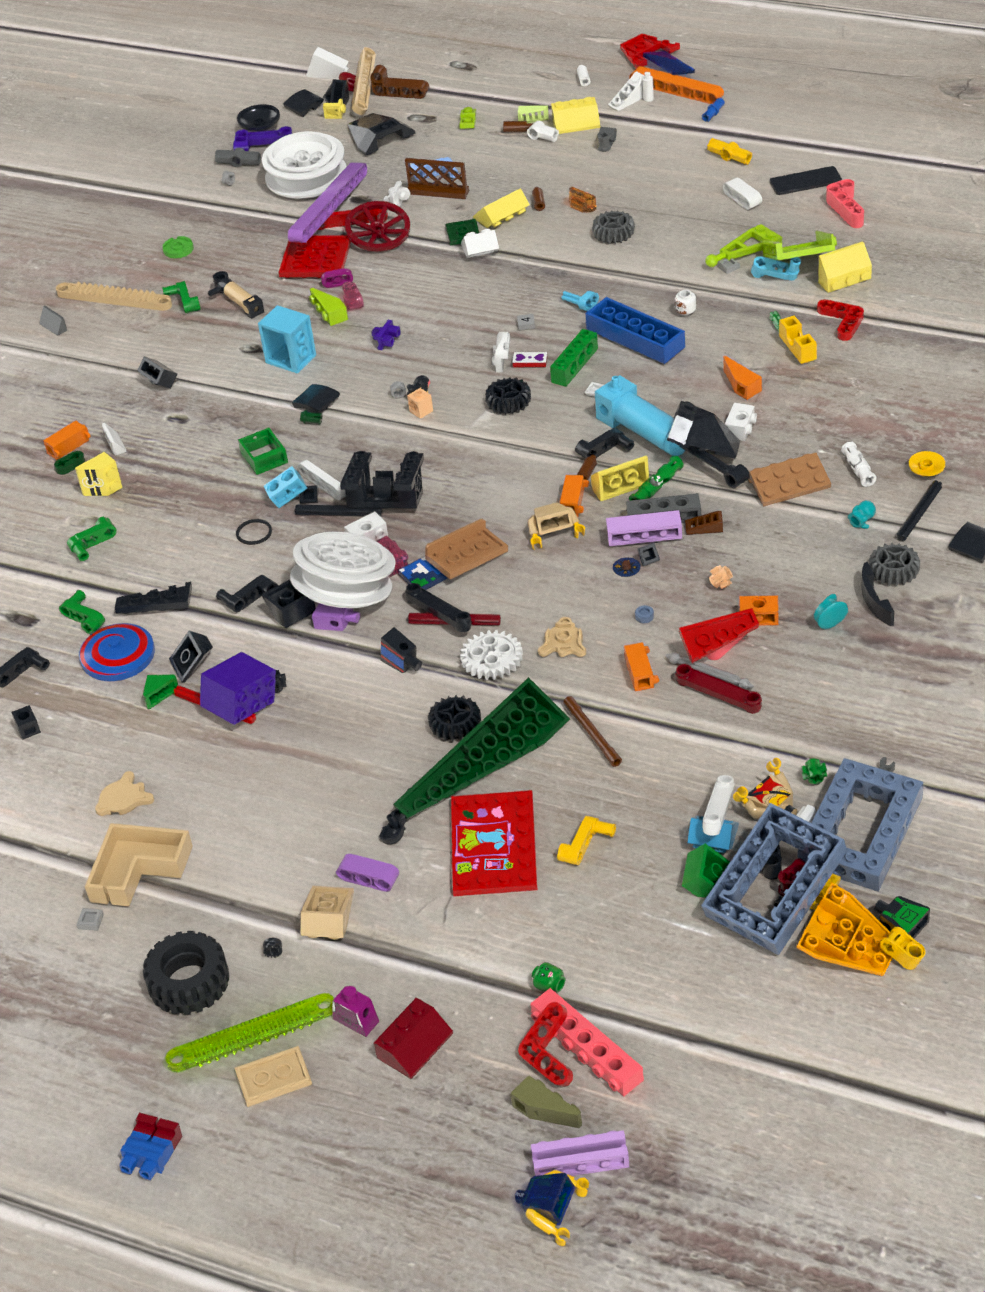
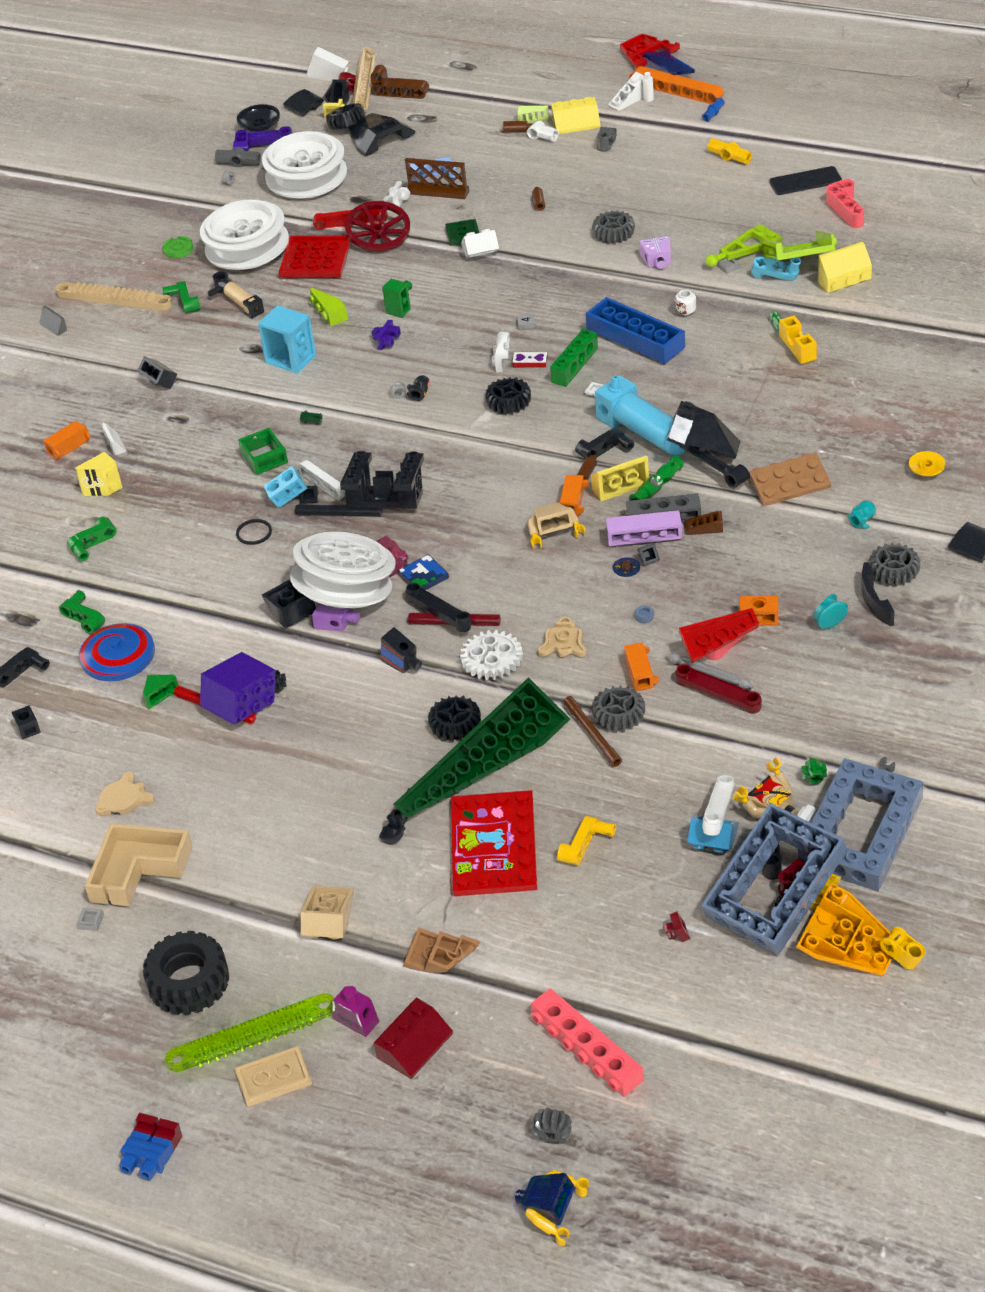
dark green beam [54,451,85,475] -> none
black wing [114,581,192,614] -> none
black slope [169,630,213,683] -> none
black beam [216,575,278,613] -> none
black bush [263,937,282,958] -> none
medium lavender beam [288,162,367,243] -> none
black slope [292,384,340,414] -> none
magenta plate [321,268,353,288] -> none
medium lavender beam [336,854,399,892] -> none
clear pink piece [342,282,364,310] -> none
white brick [344,512,388,542] -> none
light nougat brick [407,388,433,419] -> none
medium nougat bracket [425,518,508,579] -> none
lime slope [460,107,476,129] -> none
light yellow slope [473,188,530,228] -> none
olive slope [511,1075,582,1128] -> none
red beam [518,1002,573,1087] -> none
lavender brick [531,1130,629,1181] -> none
green head [532,962,566,993] -> none
medium azure piece [561,291,599,311] -> none
clear orange slope [569,187,596,213] -> none
white cylinder [577,65,591,86] -> none
green slope [682,843,730,898] -> none
light nougat gear [709,565,733,589] -> none
white beam [723,177,762,210] -> none
orange slope [723,356,762,400] -> none
white brick [725,403,757,441] -> none
red beam [817,299,864,341] -> none
white piece [841,442,877,487] -> none
torso [874,896,930,939] -> none
black axle [896,480,942,541] -> none
none -> white wheel [200,200,289,270]
none -> black gear [326,103,365,130]
none -> green brick [382,279,413,318]
none -> medium nougat slope [403,927,480,973]
none -> dark grey gear [532,1107,572,1144]
none -> dark grey gear [592,685,645,733]
none -> lavender torso [639,236,671,269]
none -> dark red tile [663,911,691,942]

